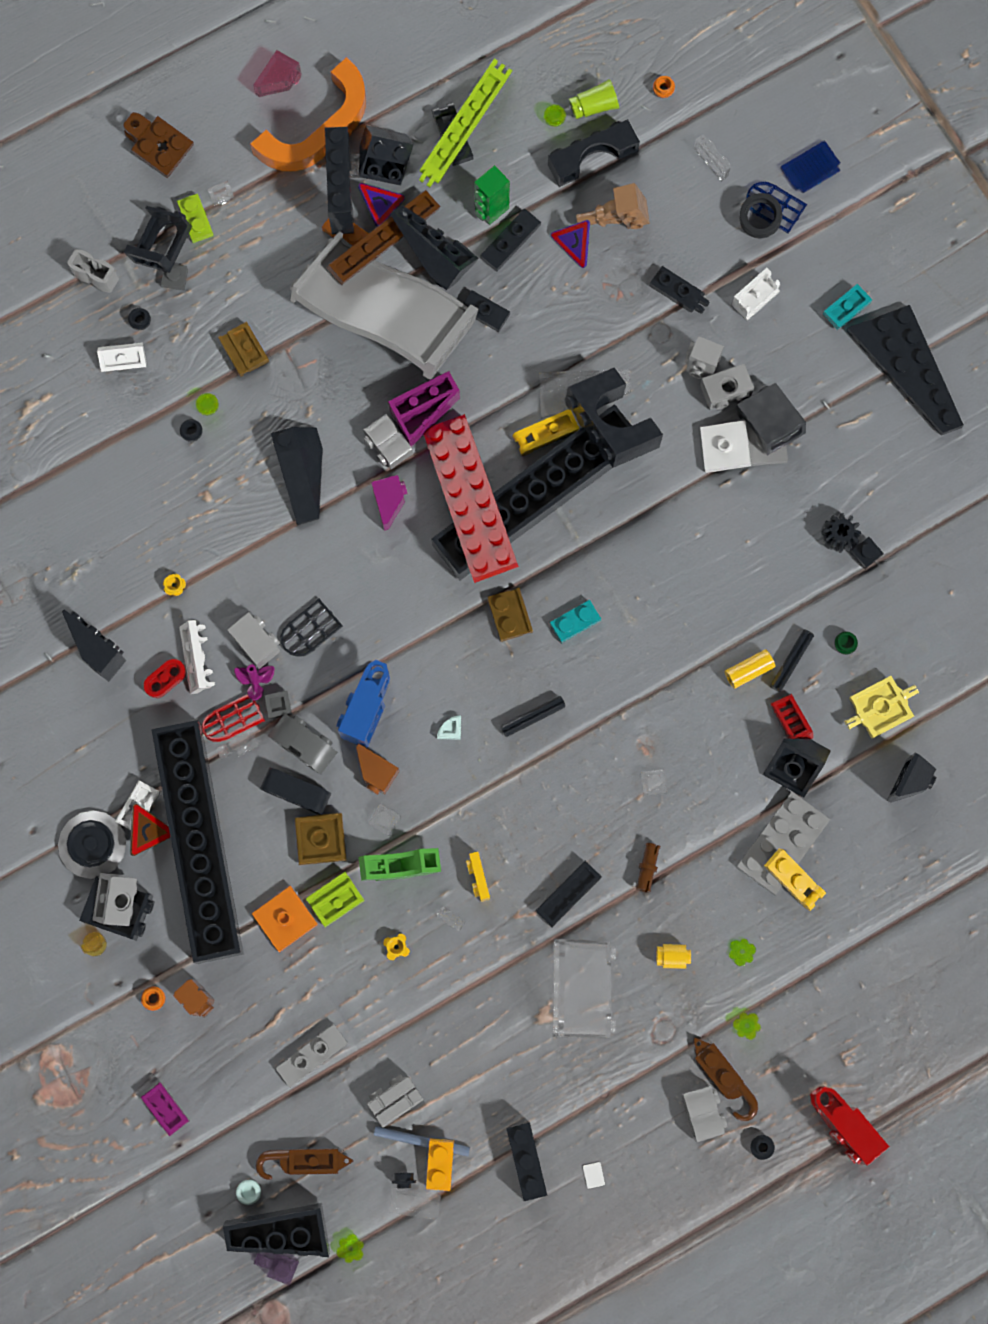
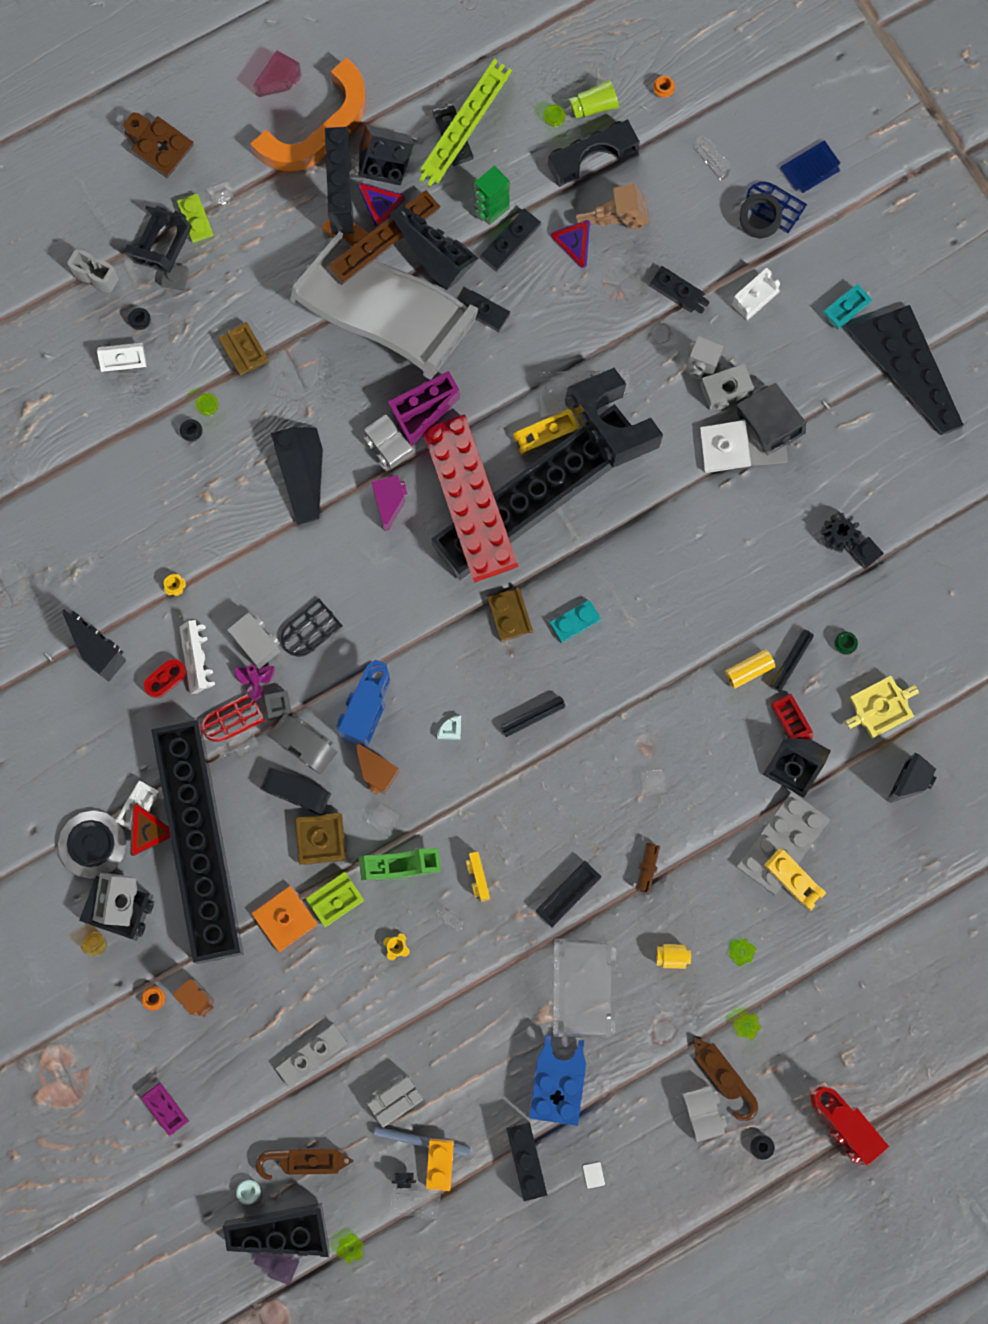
none -> blue brick [529,1035,586,1126]

